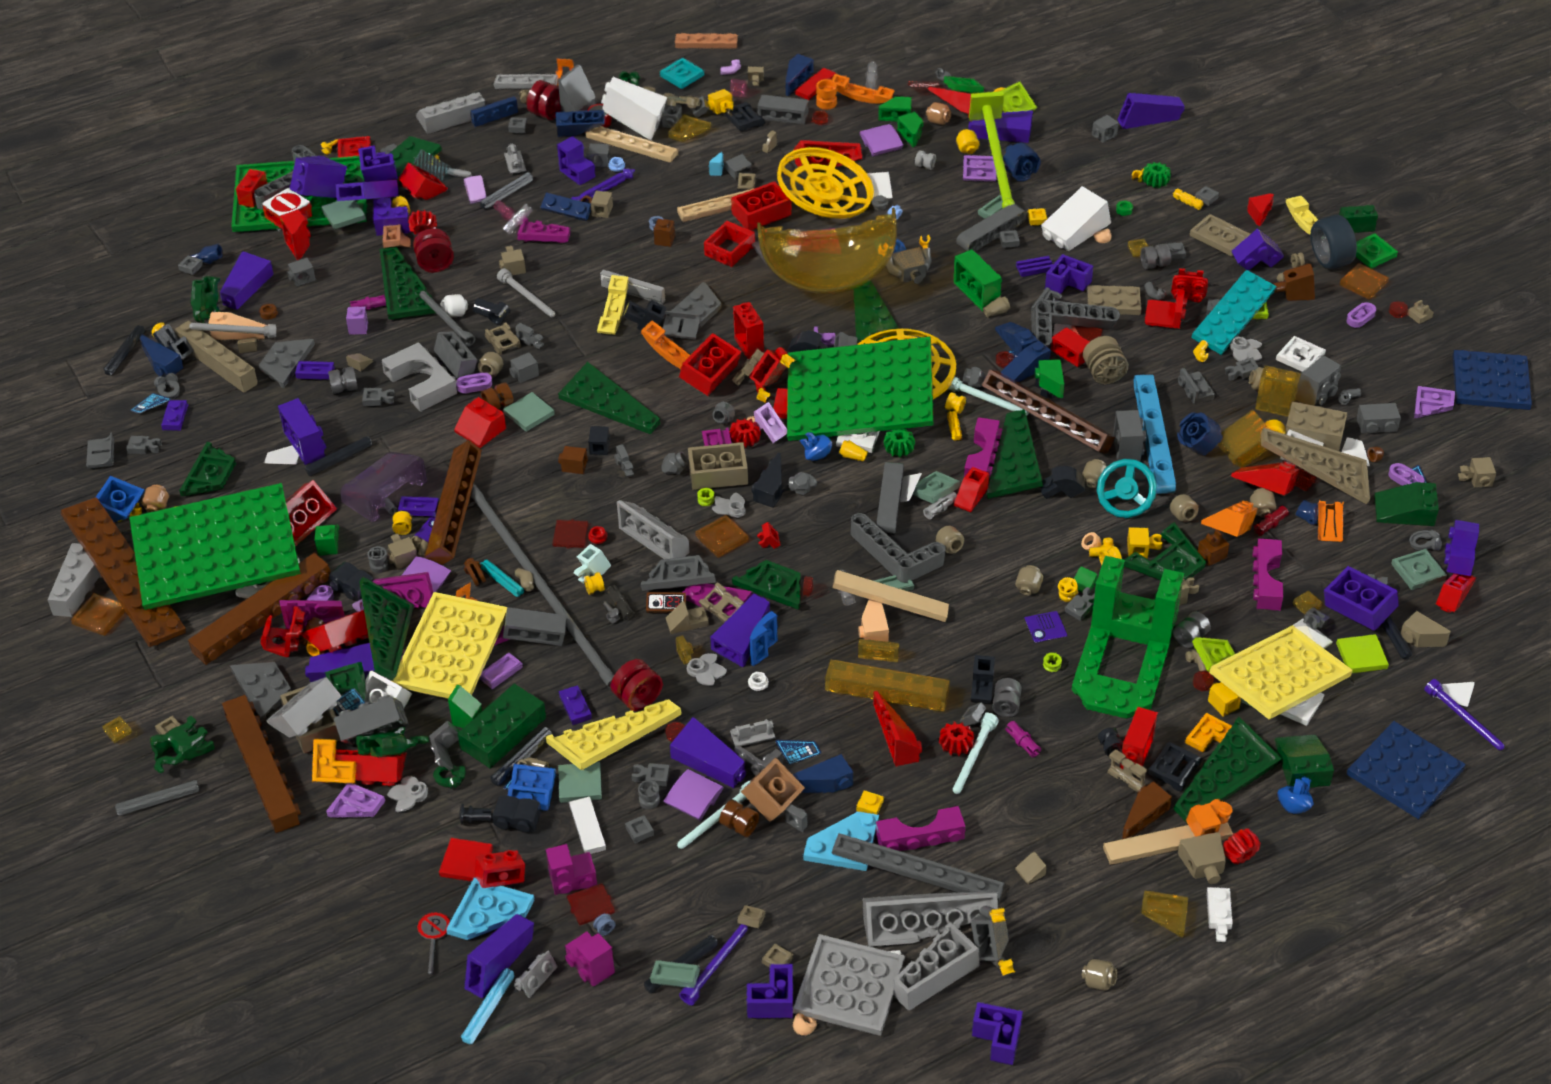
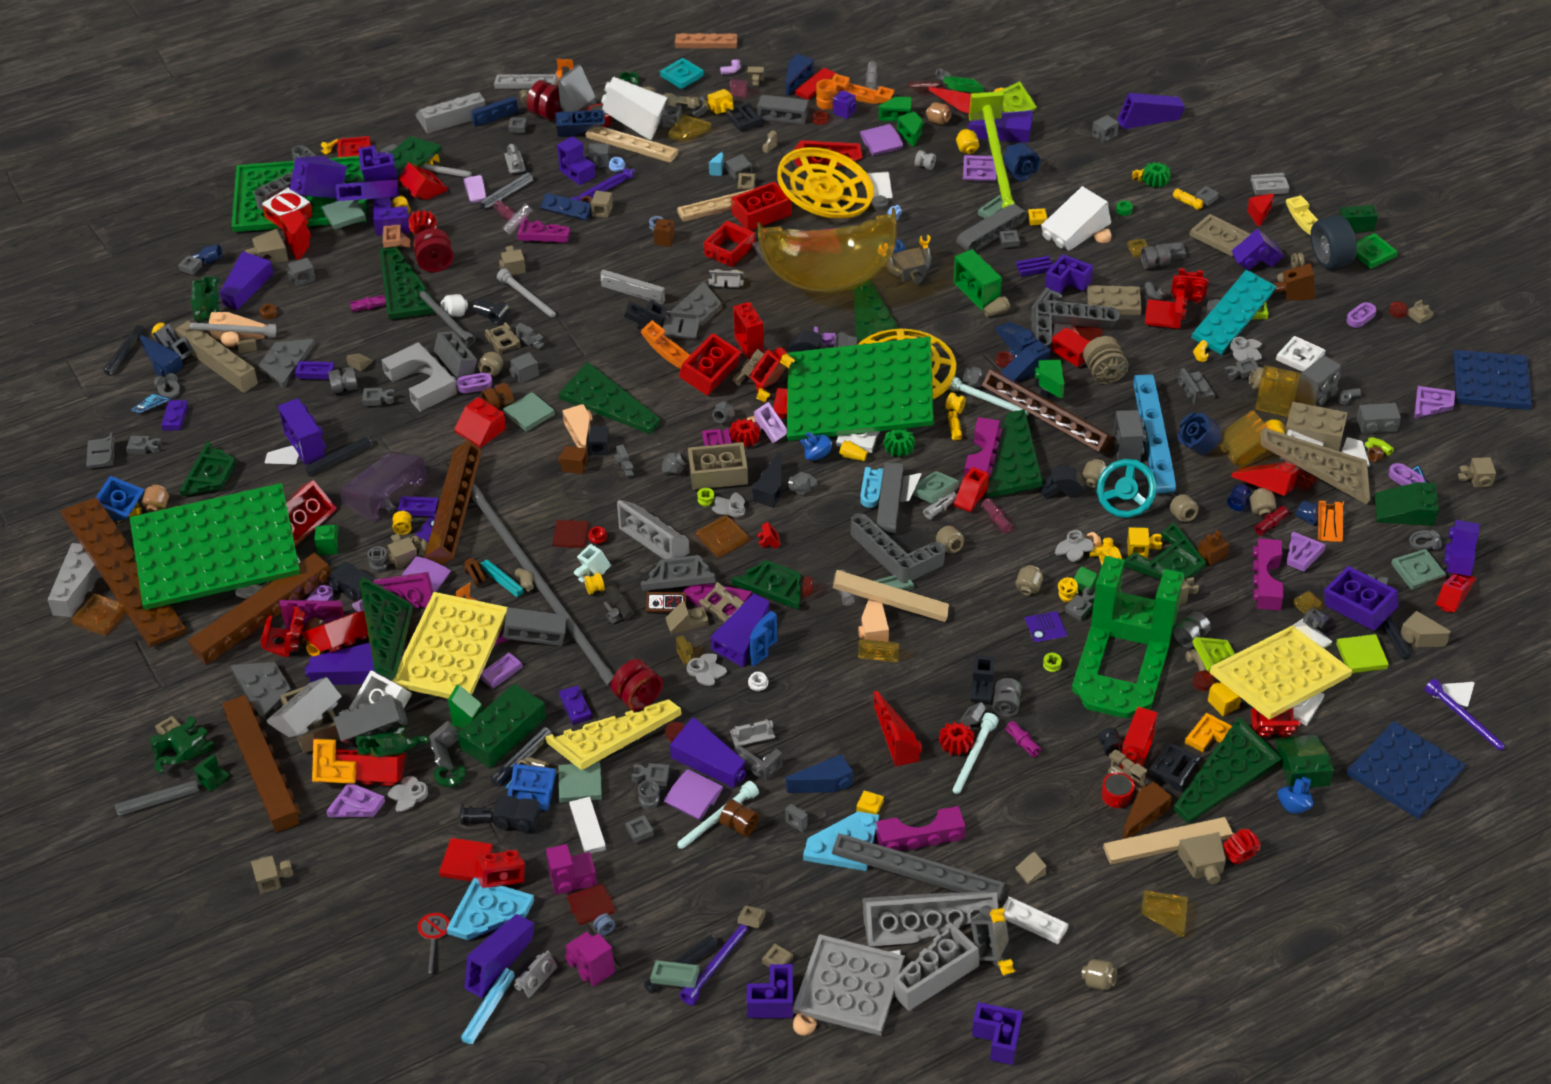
clear yellow plate [102,716,132,743] -> none
red brick [236,169,268,207] -> none
dark green slope [325,662,366,711] -> none
sticker [333,688,366,716] -> none
medium lavender brick [346,307,368,335] -> none
tile [413,149,450,180] -> none
light yellow slope [597,275,629,335] -> none
medium nougat slope [741,758,804,822] -> none
dark blue sticker [775,740,821,765] -> none
clear yellow brick [825,659,950,711] -> none
orange brick [1186,799,1232,837] -> none
orange slope [1201,501,1258,537] -> none
white plate [1207,888,1232,942] -> none
clear orange tile [1340,263,1389,299] -> none
none -> dark green panel [194,754,229,792]
none -> light nougat piece [221,332,239,347]
none -> dark tan torso [245,229,288,264]
none -> dark tan brick [251,856,294,894]
none -> light nougat slope [563,404,592,454]
none -> light grey hinge [709,269,744,288]
none -> dark purple brick [834,91,857,119]
none -> medium azure plate [861,467,884,508]
none -> clear pink pin [981,499,1012,533]
none -> white tile [1002,897,1068,944]
none -> light grey plate [1055,530,1093,562]
none -> piece [1101,772,1135,808]
none -> clear blue wheel [1226,484,1251,511]
none -> light grey plate [1250,173,1289,195]
none -> red bracket [1250,708,1301,738]
none -> medium lavender wing [1287,532,1325,572]
none -> lime arm [1365,437,1394,456]

